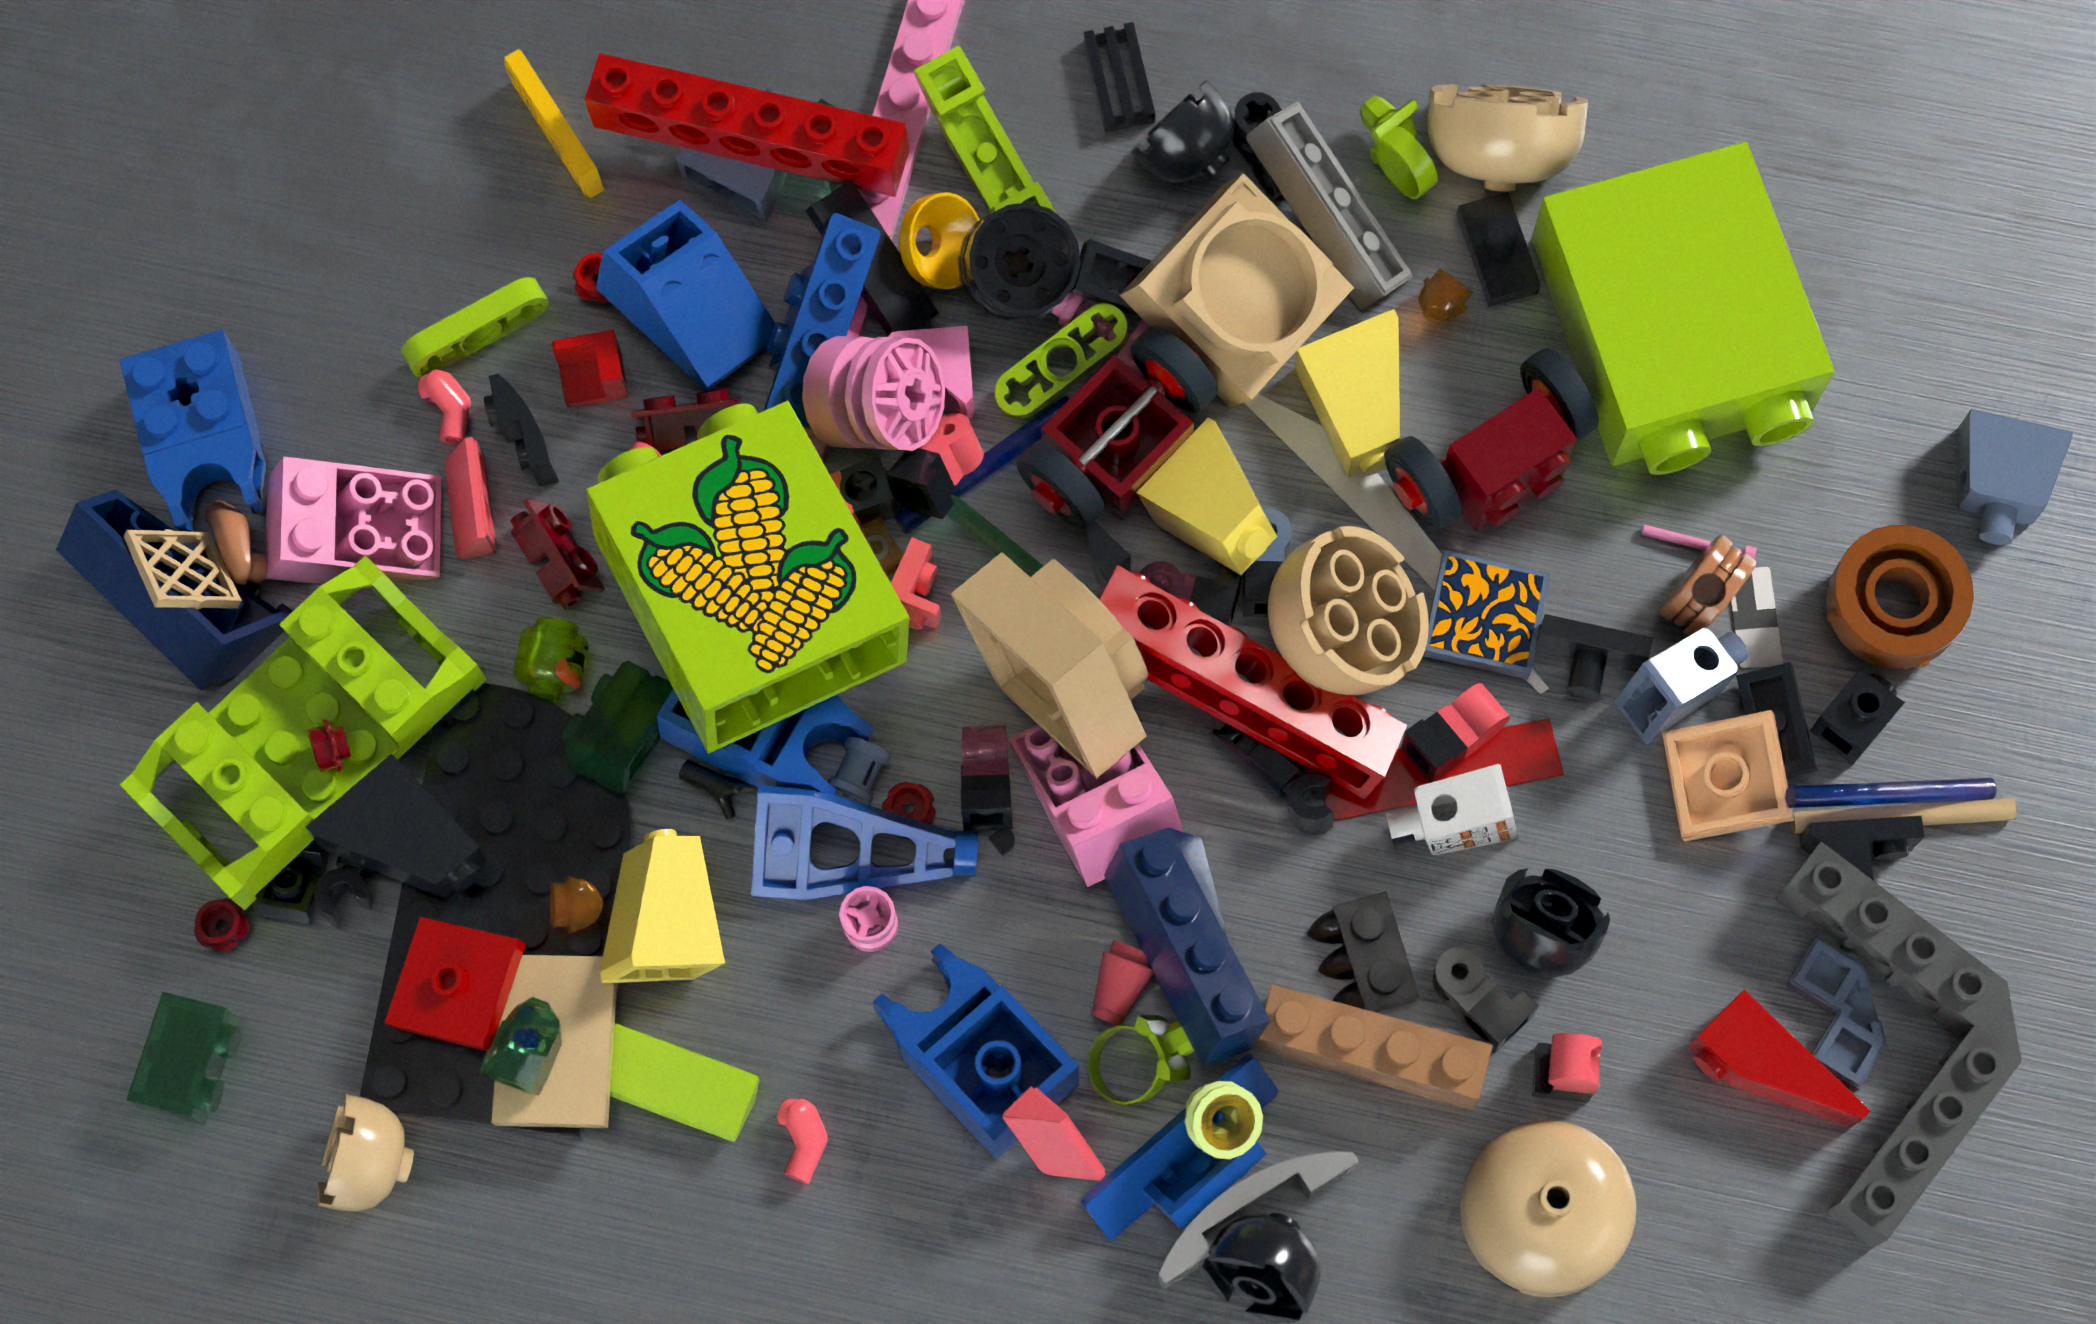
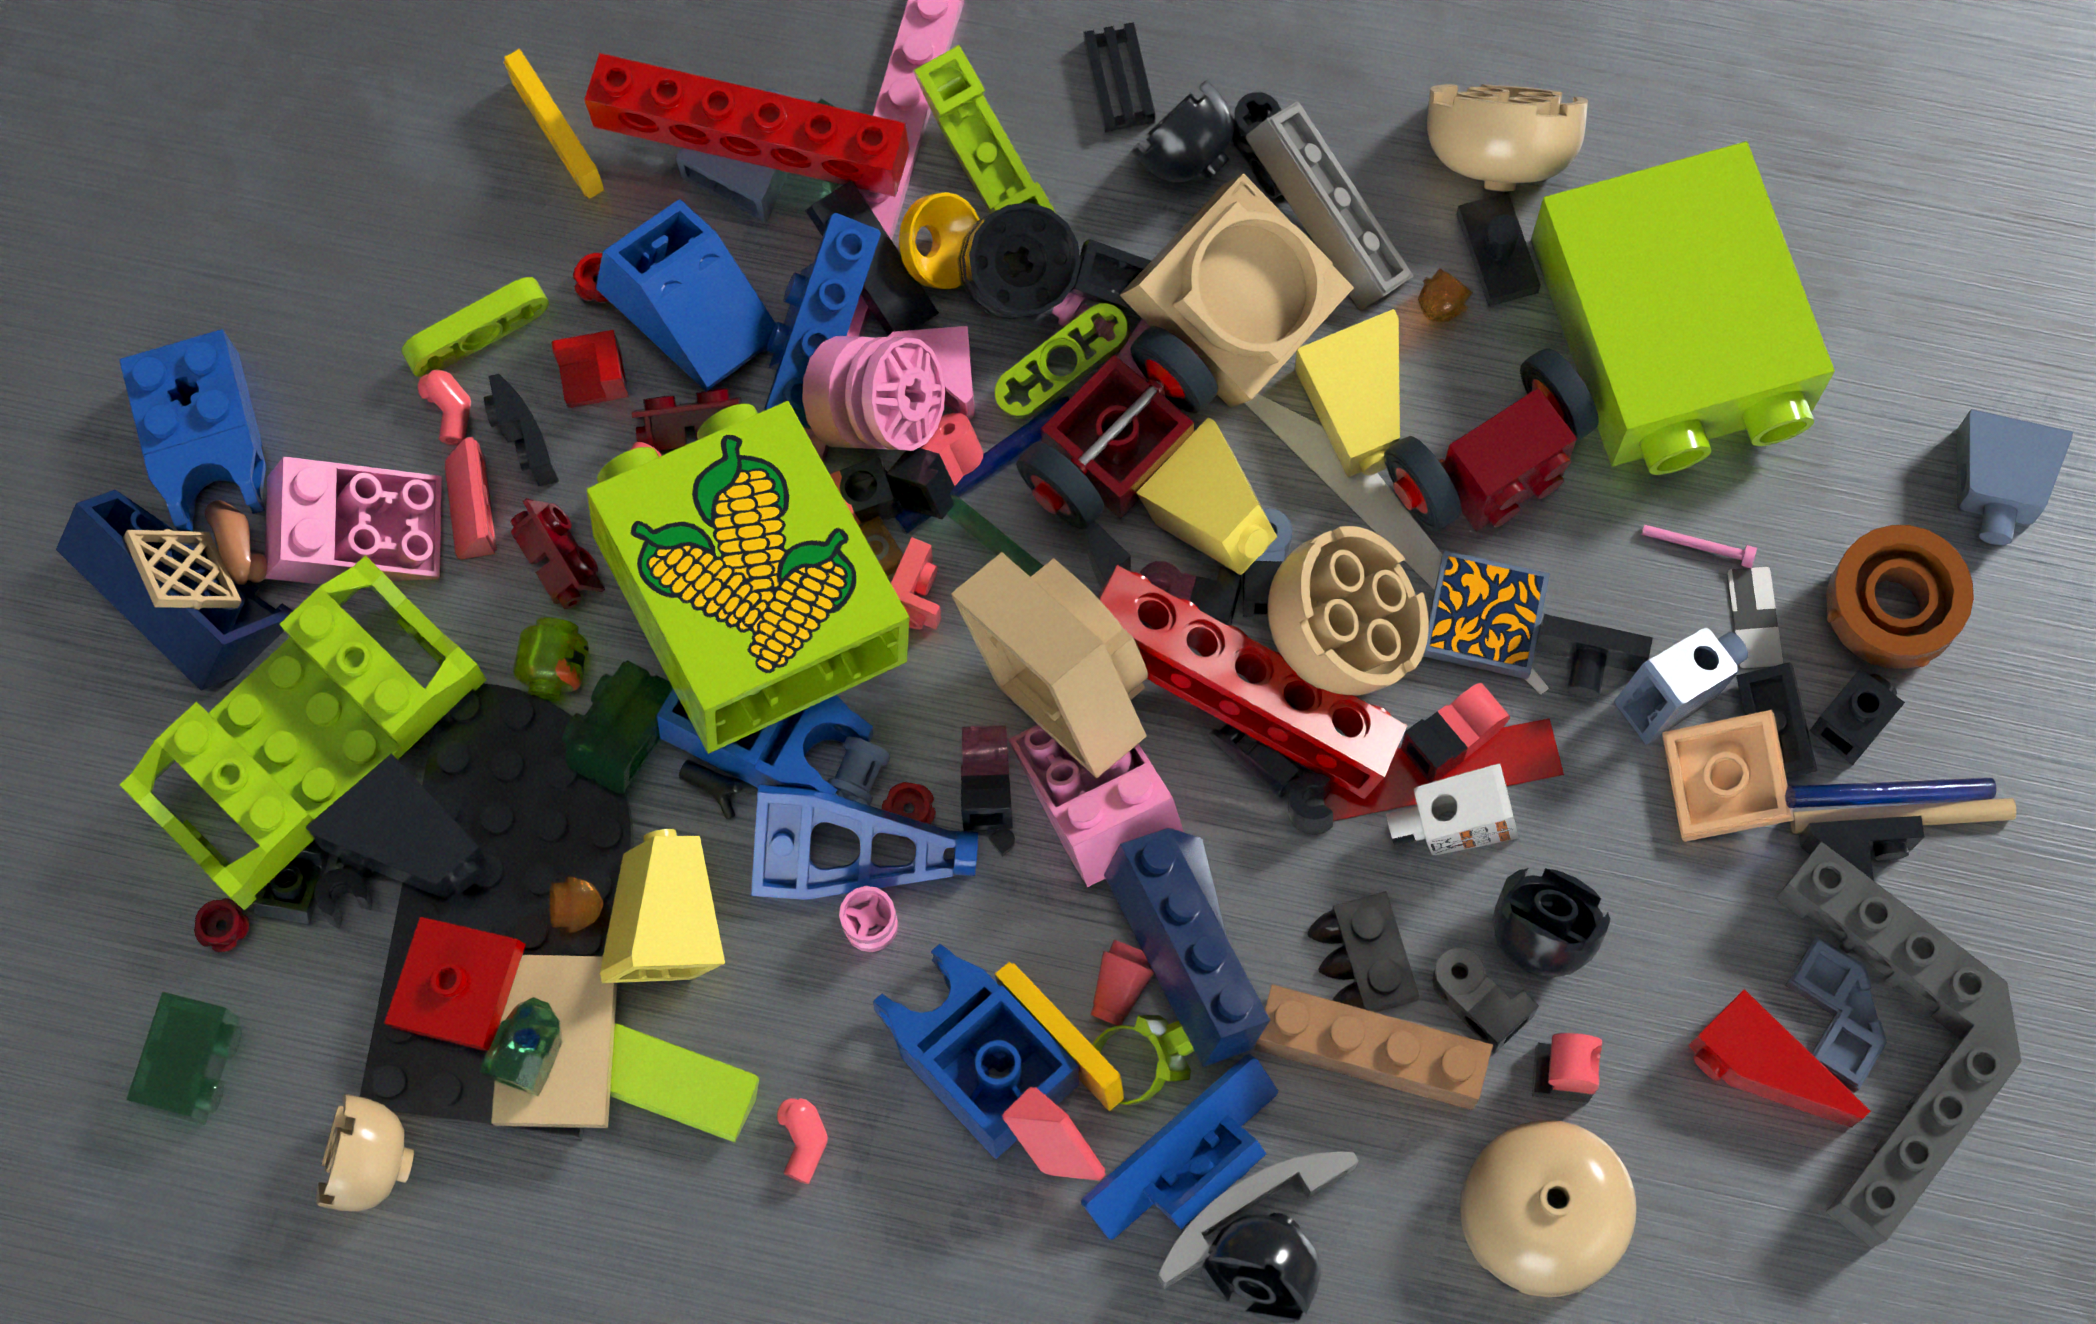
dark red plate [307,719,351,773] -> none
yellowish green piece [1185,1081,1263,1159] -> none
lime piece [1360,96,1438,199] -> none
nougat head [1658,535,1756,637] -> none
none -> yellow tile [995,962,1124,1111]

